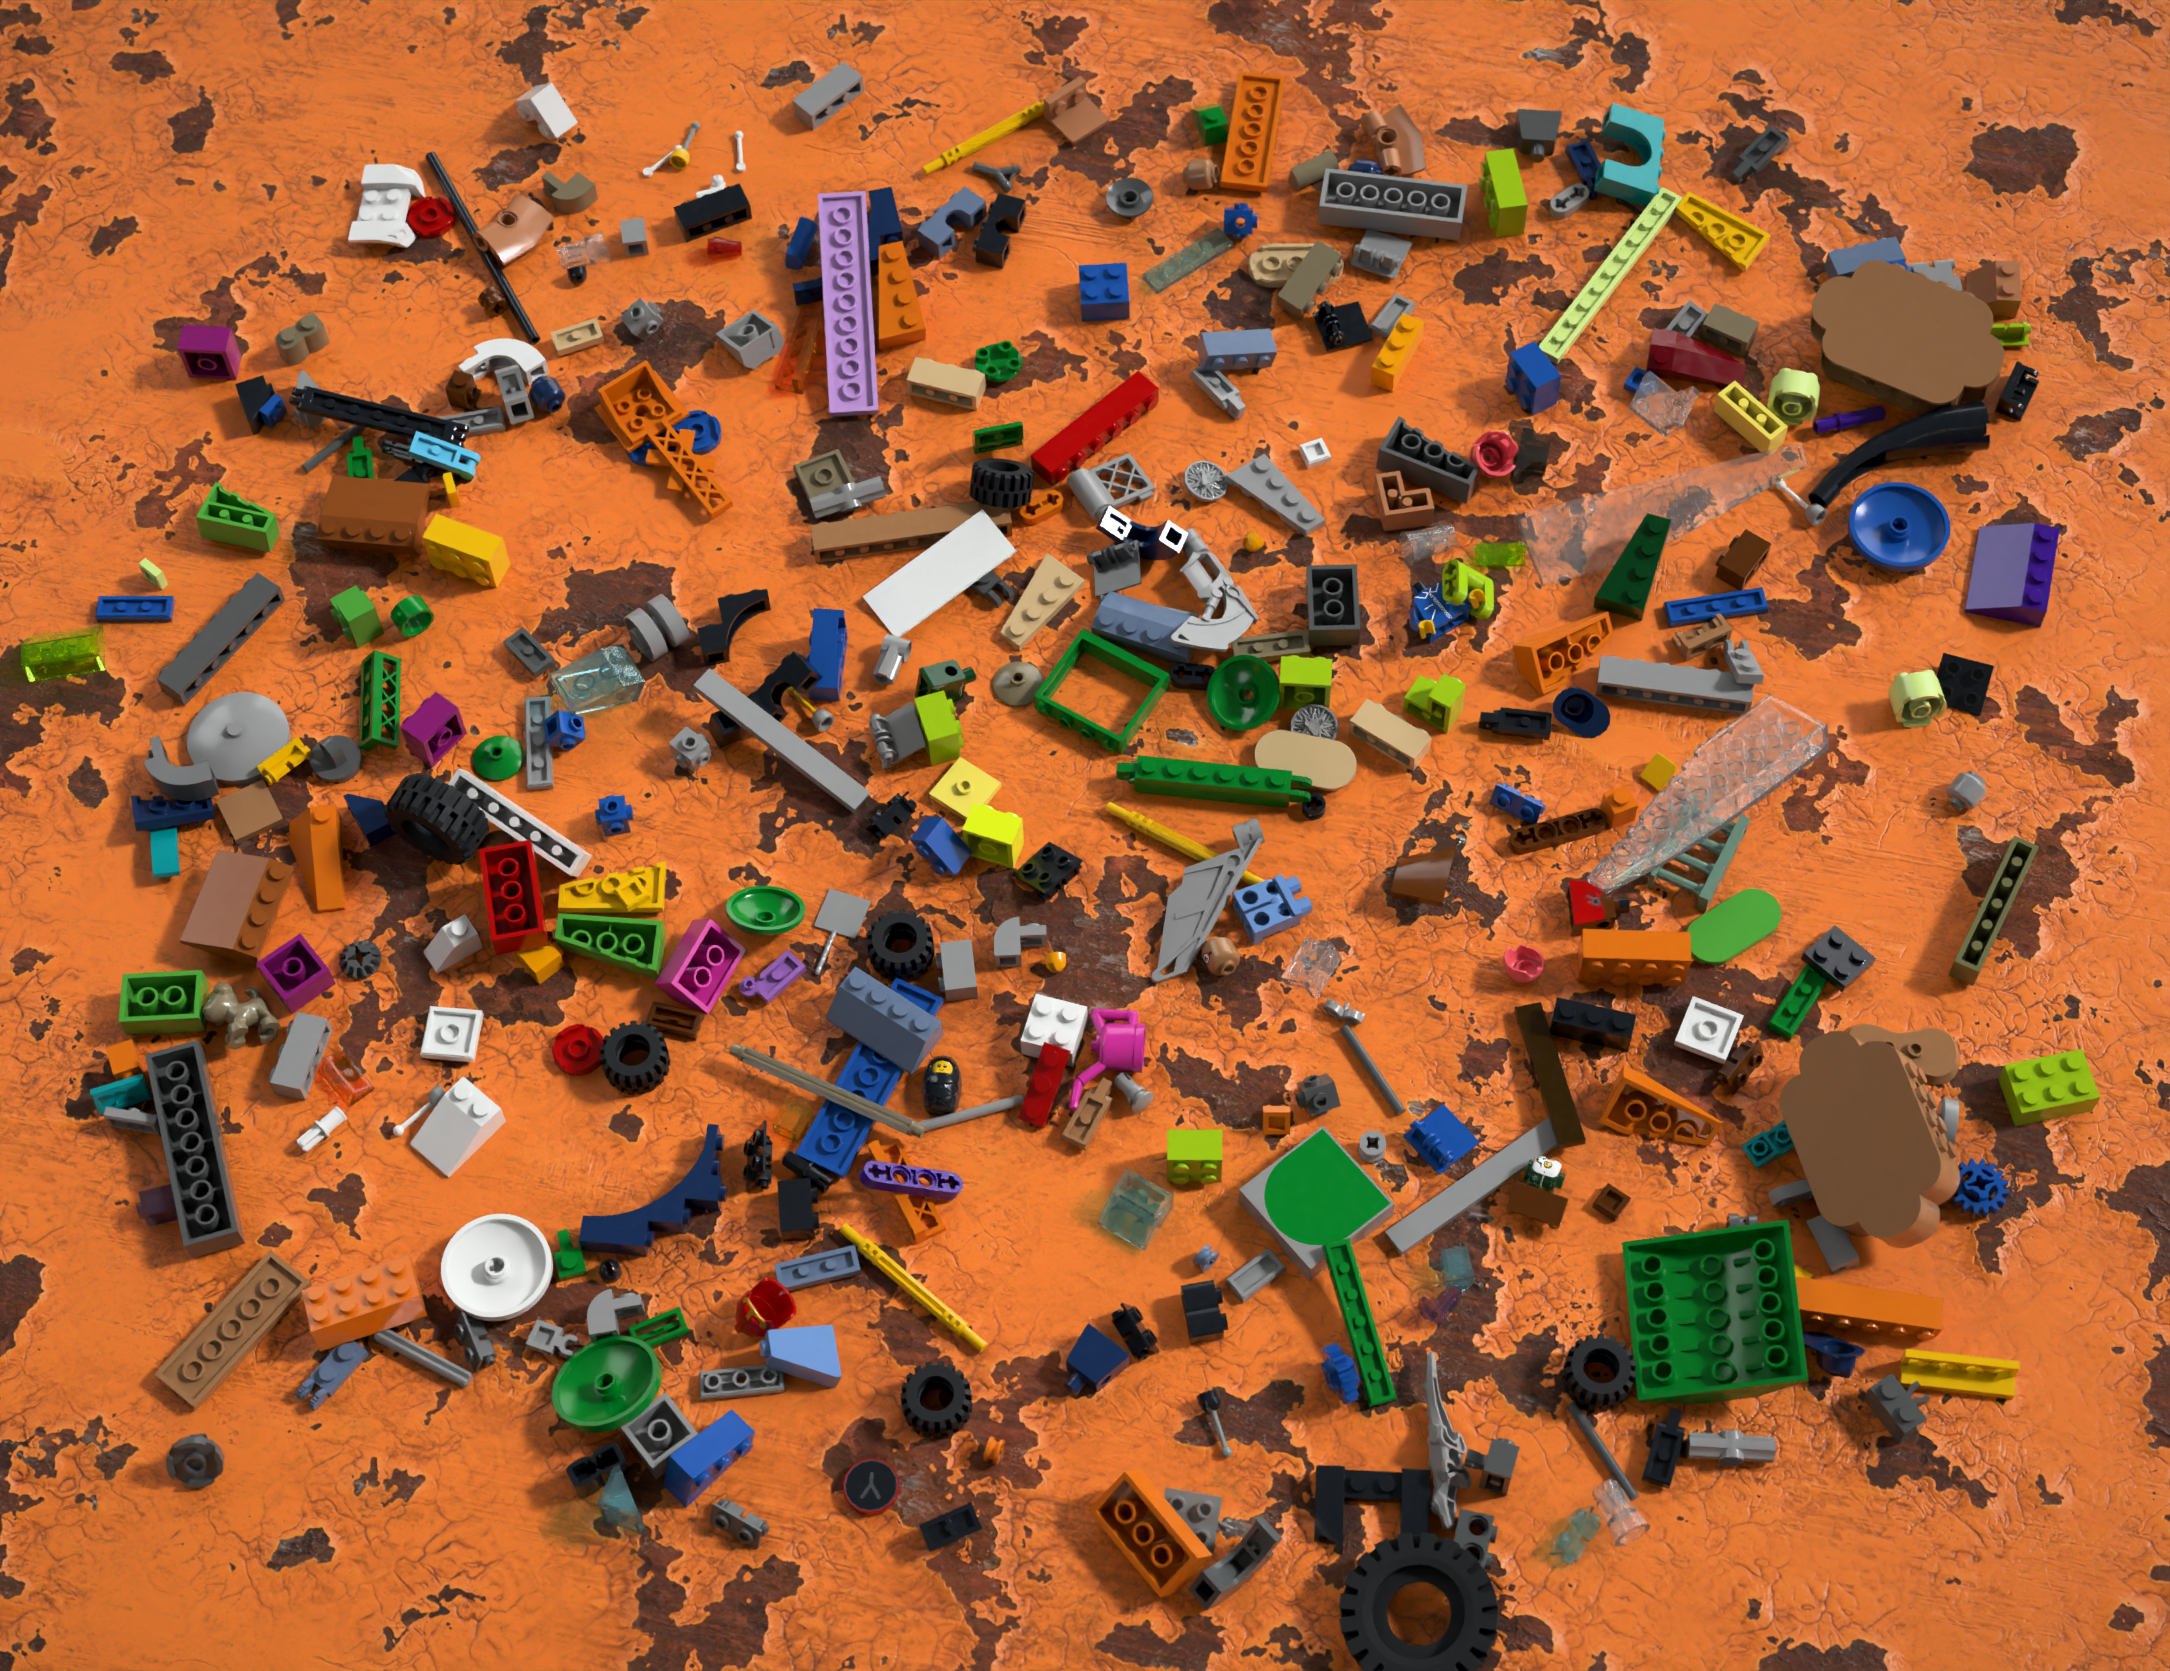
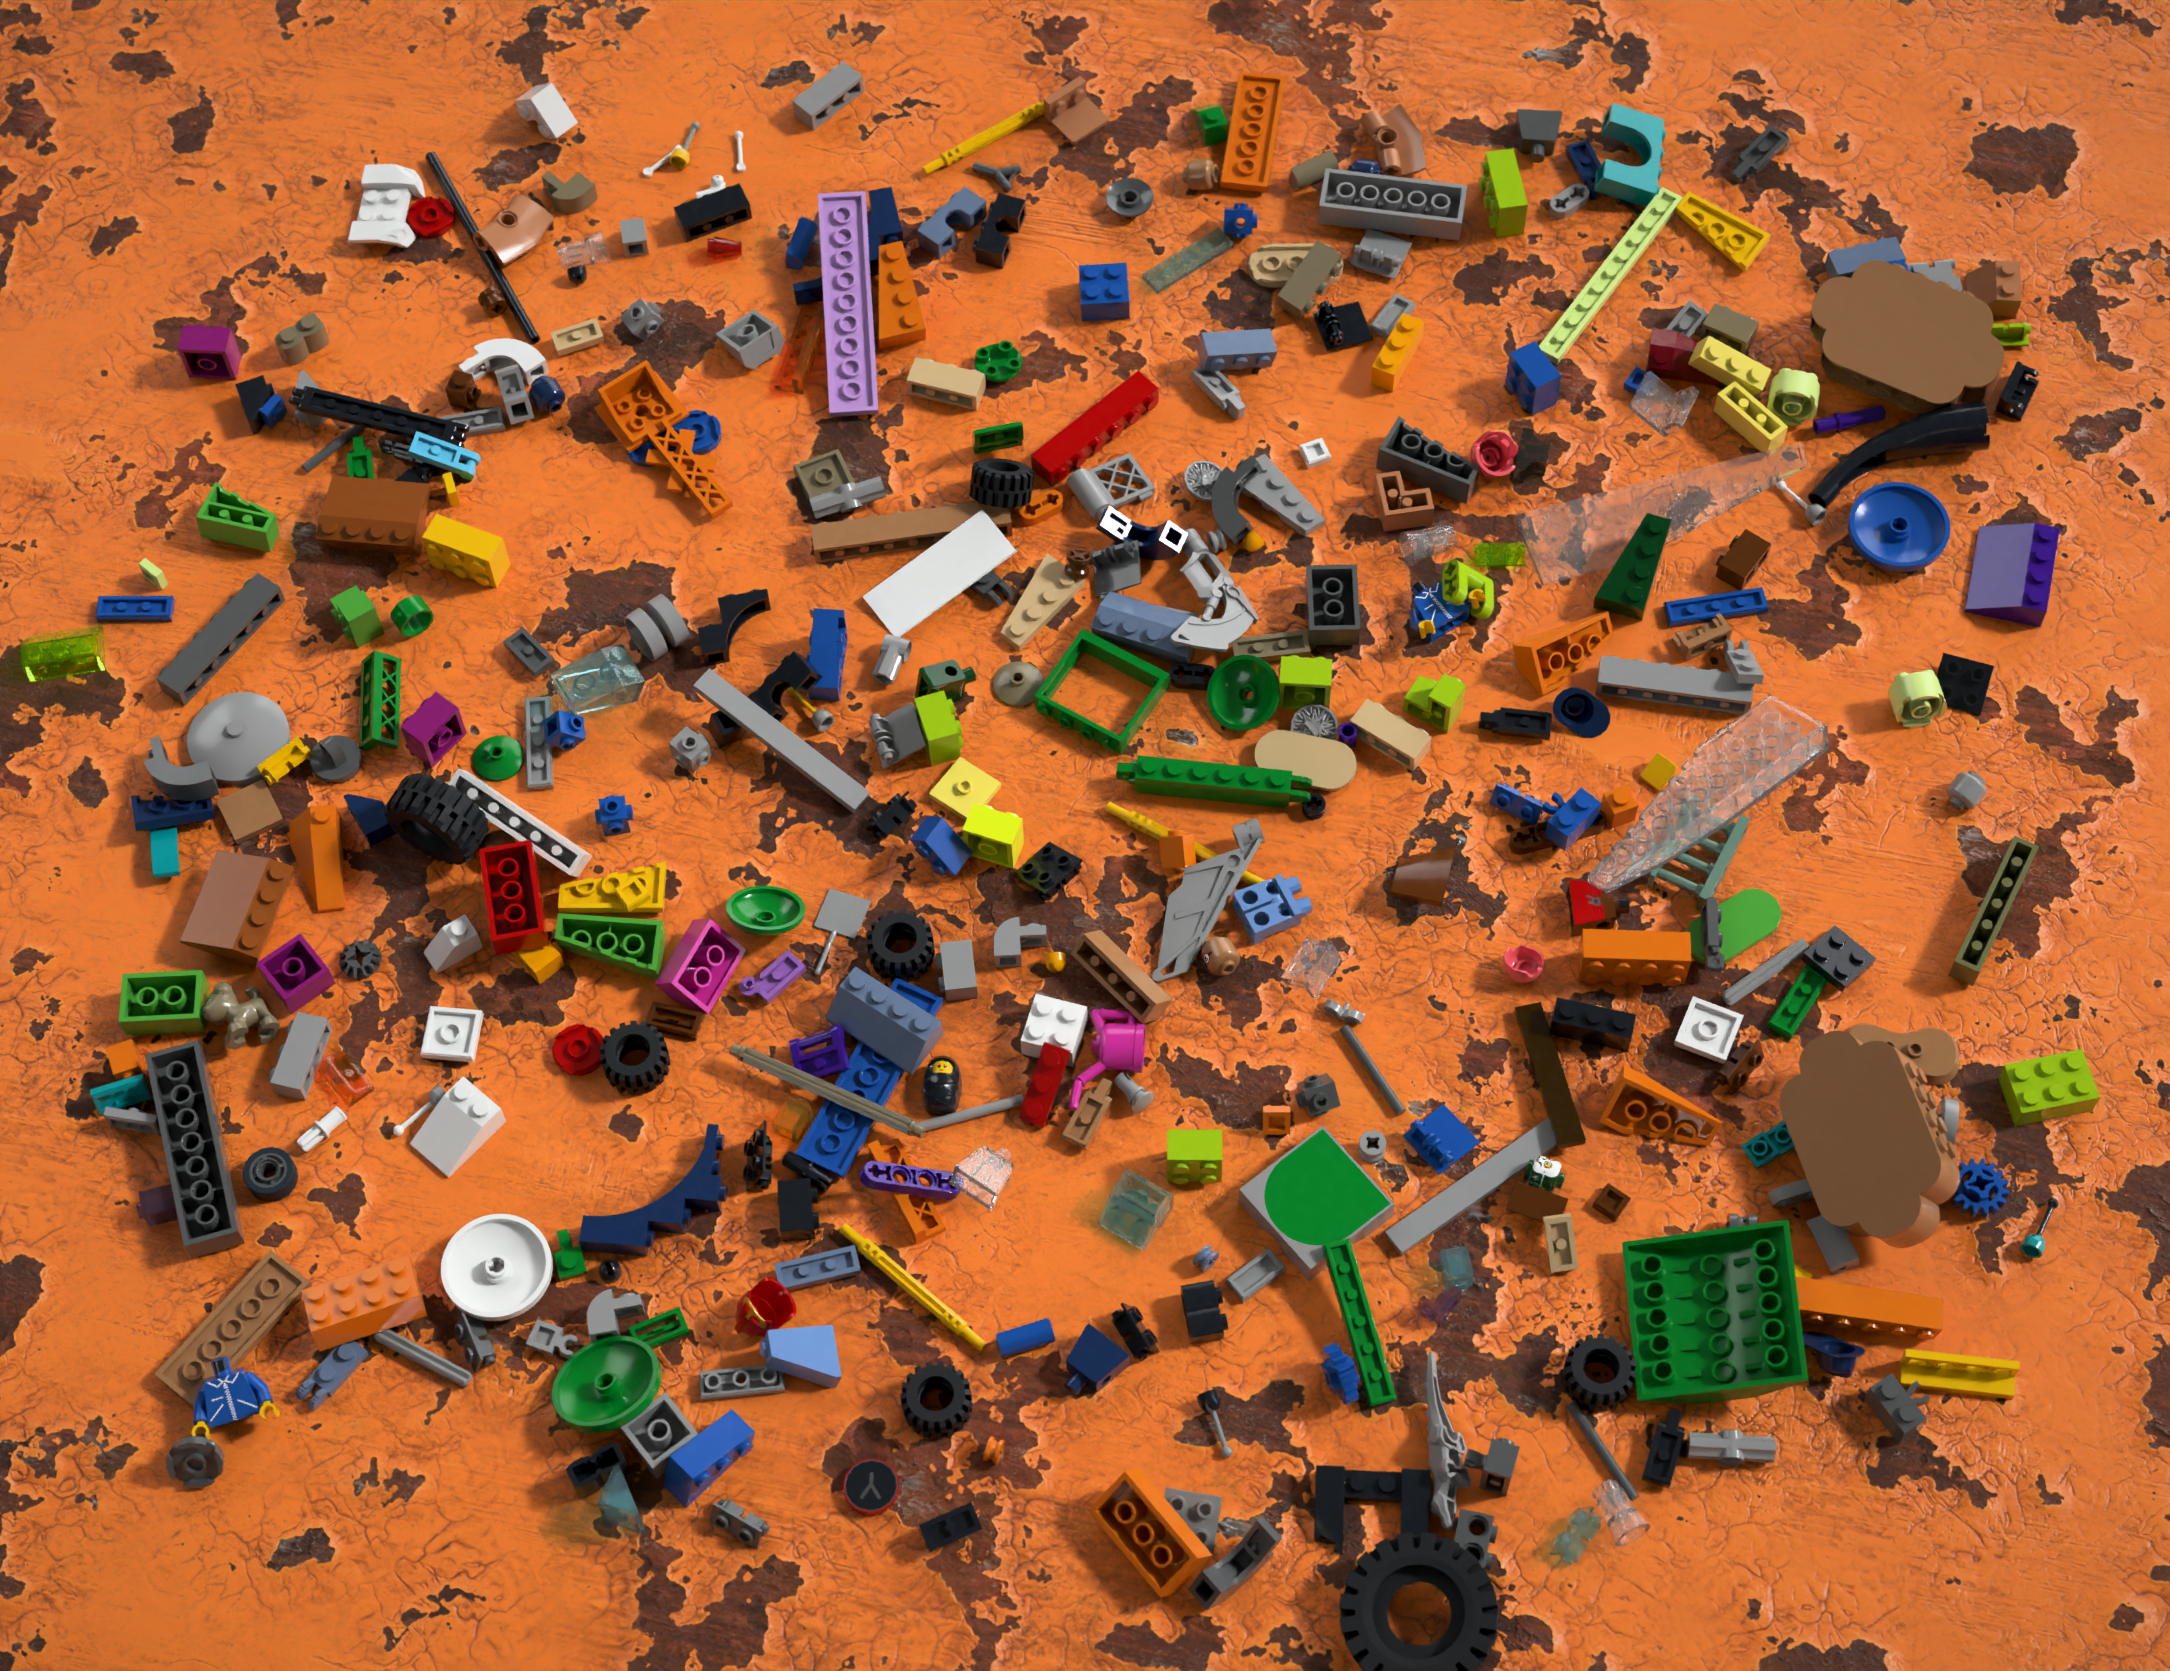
none -> blue torso [192,1356,280,1439]
none -> wheel [243,1147,298,1202]
none -> dark purple plate [789,1024,850,1079]
none -> clear torso [949,1146,1014,1211]
none -> blue brick [996,1318,1055,1358]
none -> reddish brown wheel [1064,549,1091,579]
none -> medium nougat brick [1070,930,1173,1024]
none -> orange brick [1159,829,1196,869]
none -> light grey bush [1207,528,1227,553]
none -> dark grey arch [1211,455,1263,547]
none -> dark purple hinge [1338,723,1357,749]
none -> blue brick [1542,787,1601,851]
none -> tan plate [1543,1213,1579,1273]
none -> light yellow brick [1688,336,1771,396]
none -> dark grey hinge [1700,897,1725,972]
none -> light grey axle [1722,939,1810,1005]
none -> teal hinge [2021,1198,2059,1258]

